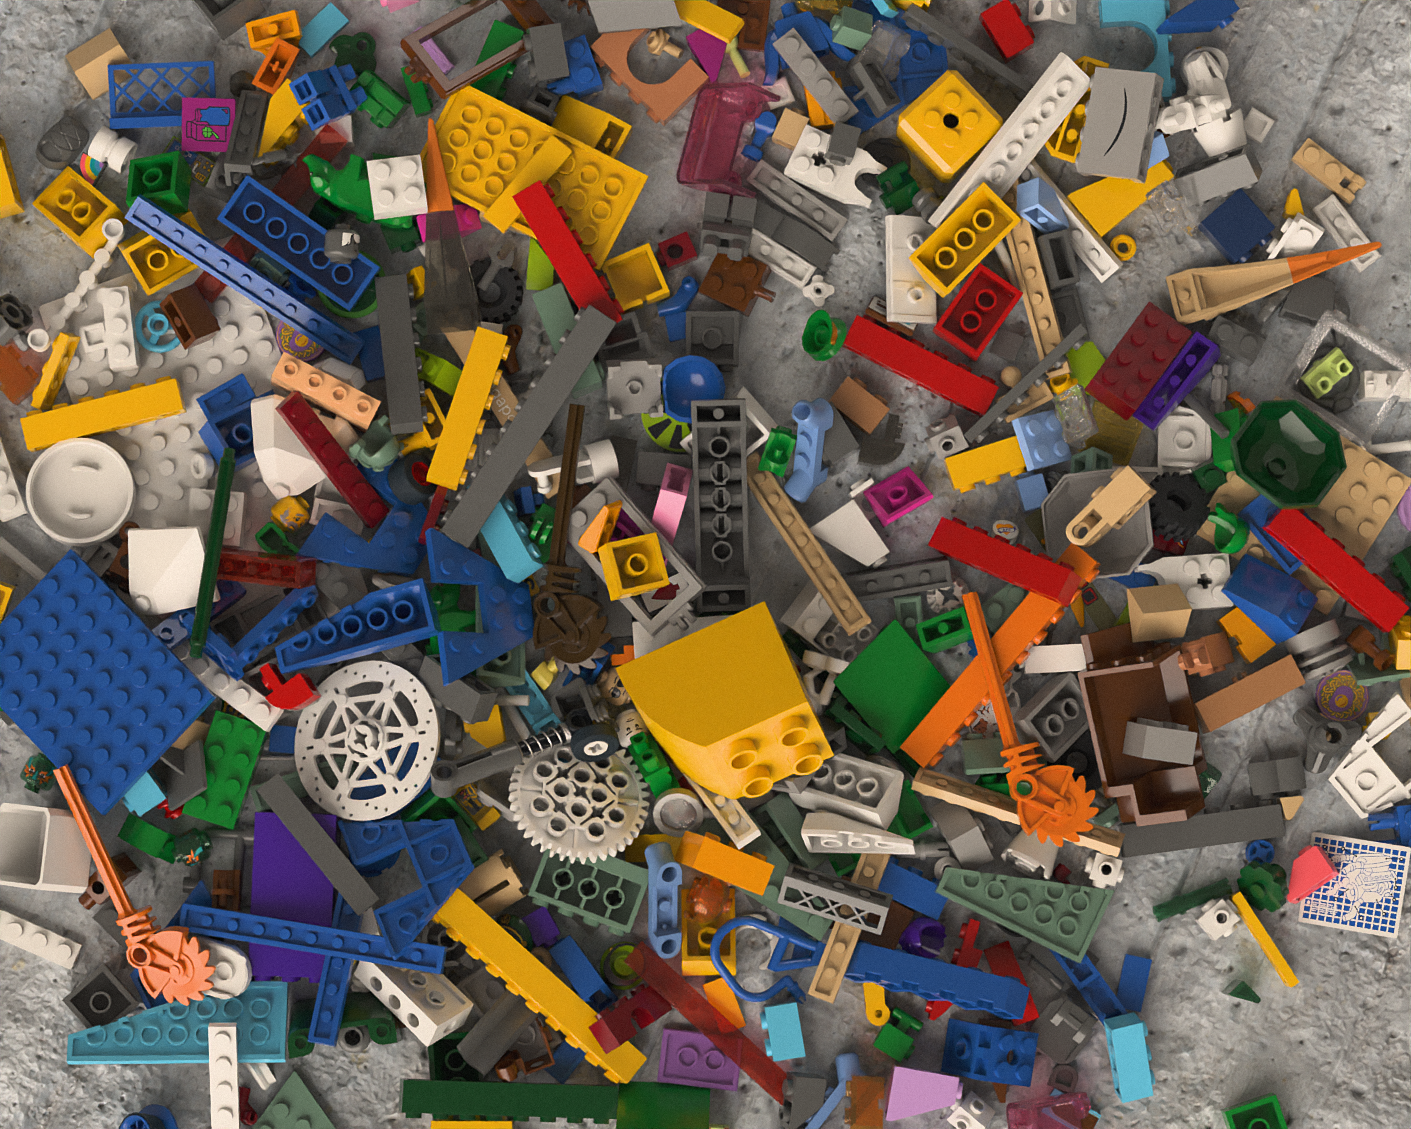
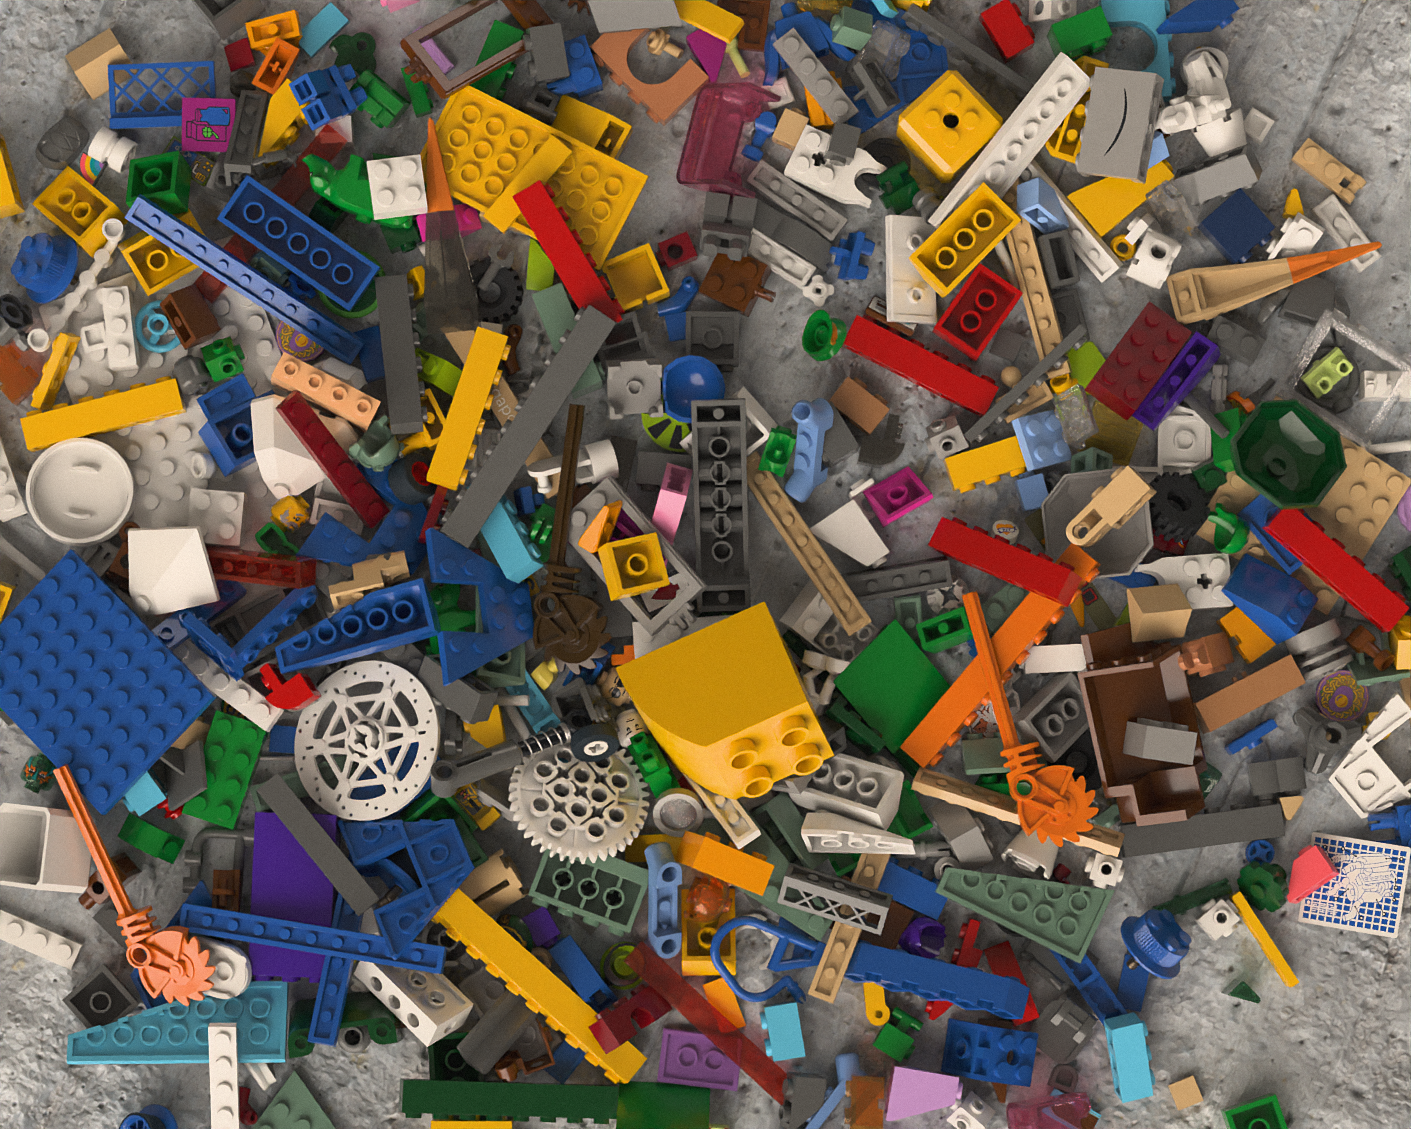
clear green head [171,827,214,867] -> none
dark green piece [189,448,236,658] -> none
dark grey head [324,224,360,264] -> none
none -> blue piece [11,233,79,304]
none -> dark grey head [172,355,212,396]
none -> green brick [201,336,245,382]
none -> dark red slope [224,37,256,73]
none -> tan plate [328,550,410,610]
none -> piece [373,848,422,908]
none -> blue hips [829,231,875,281]
none -> green brick [1047,5,1113,62]
none -> blue piece [1121,909,1192,979]
none -> white plate [1125,212,1163,245]
none -> white brick [1125,227,1182,289]
none -> tan tile [1168,1075,1204,1111]
none -> blue plate [1224,718,1278,755]
none -> dark grey hand [1245,378,1275,407]

